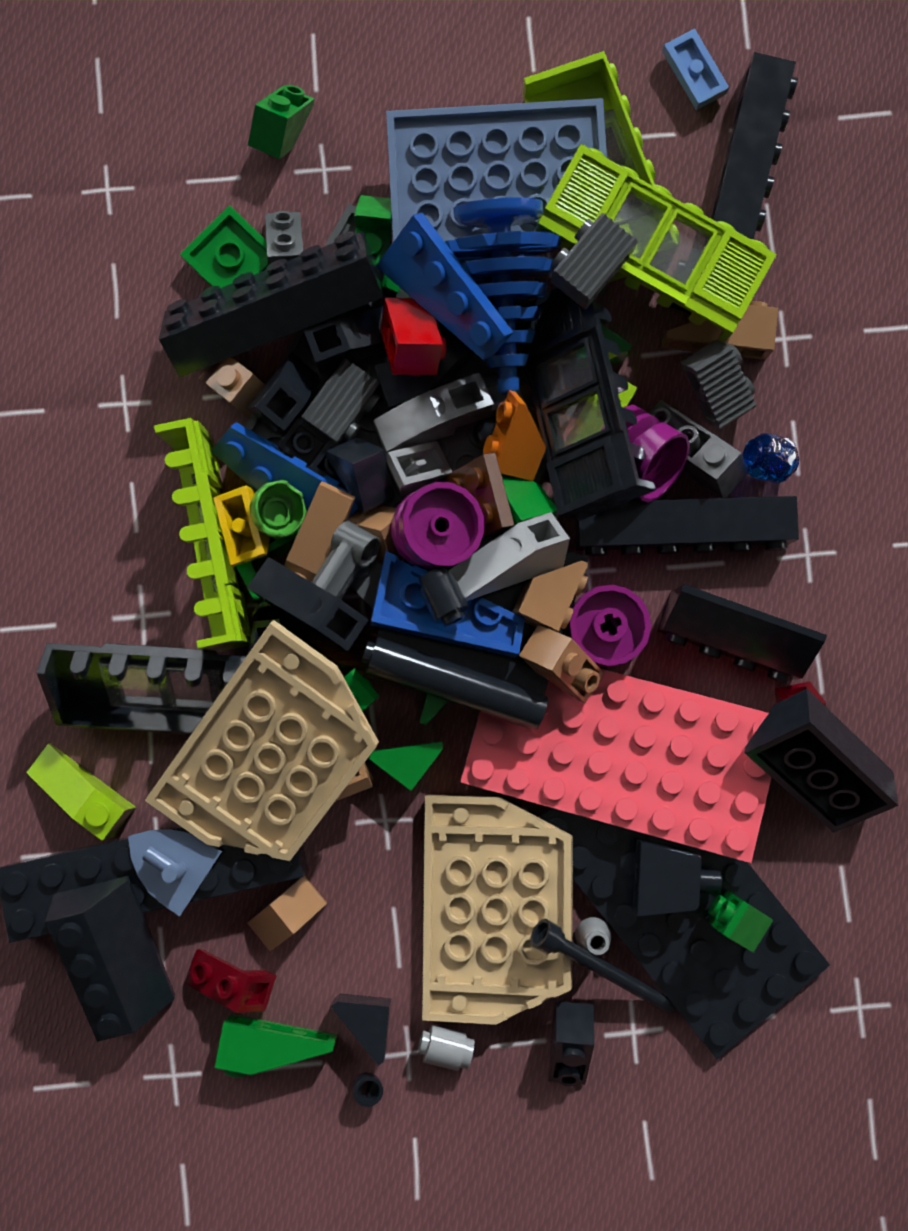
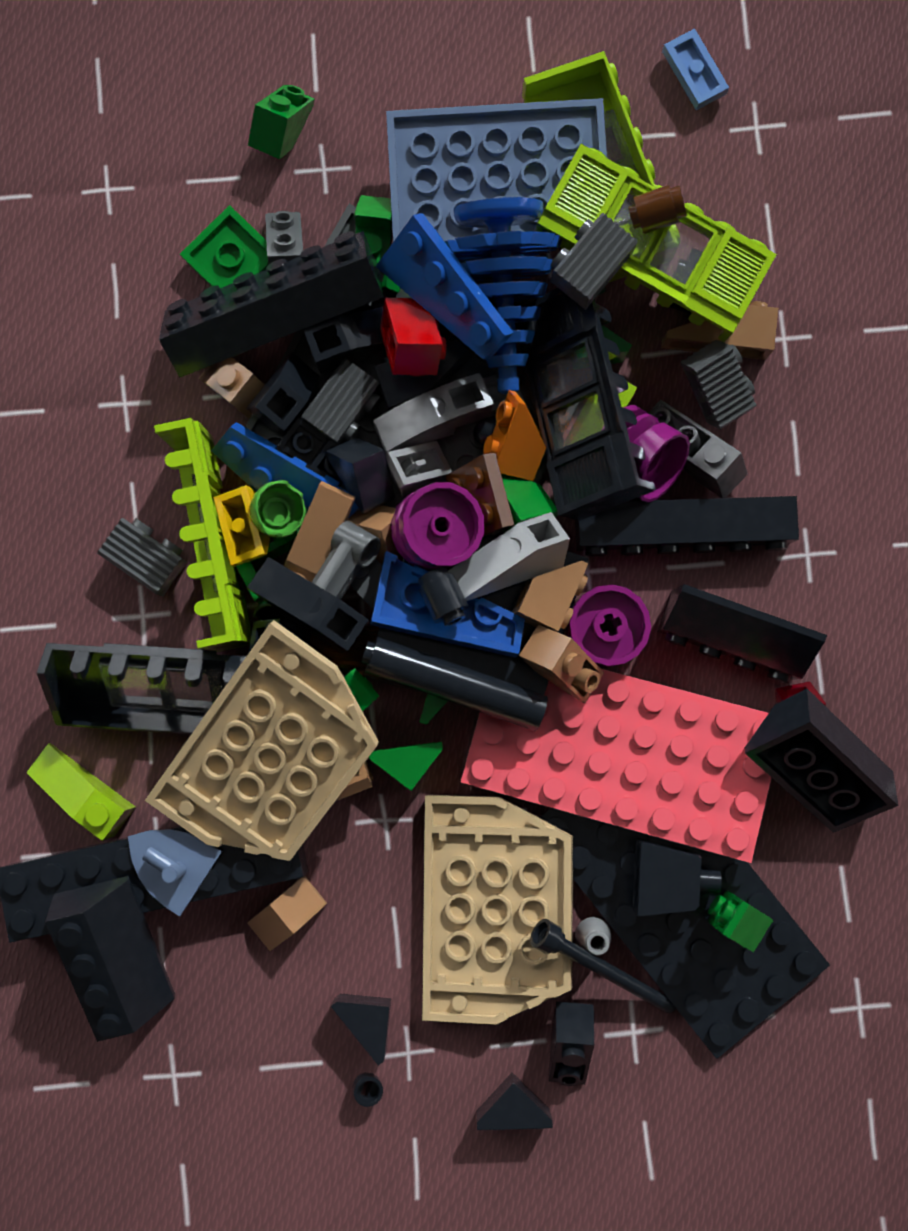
dark red bracket [186,949,277,1013] -> none
green slope [215,1014,338,1078] -> none
light grey brick [418,1025,475,1071] -> none
black brick [703,52,798,250] -> none
clear blue head [742,433,799,484] -> none
none -> dark grey brick [97,518,188,597]
none -> black slope [476,1072,553,1130]
none -> reddish brown brick [628,185,687,234]

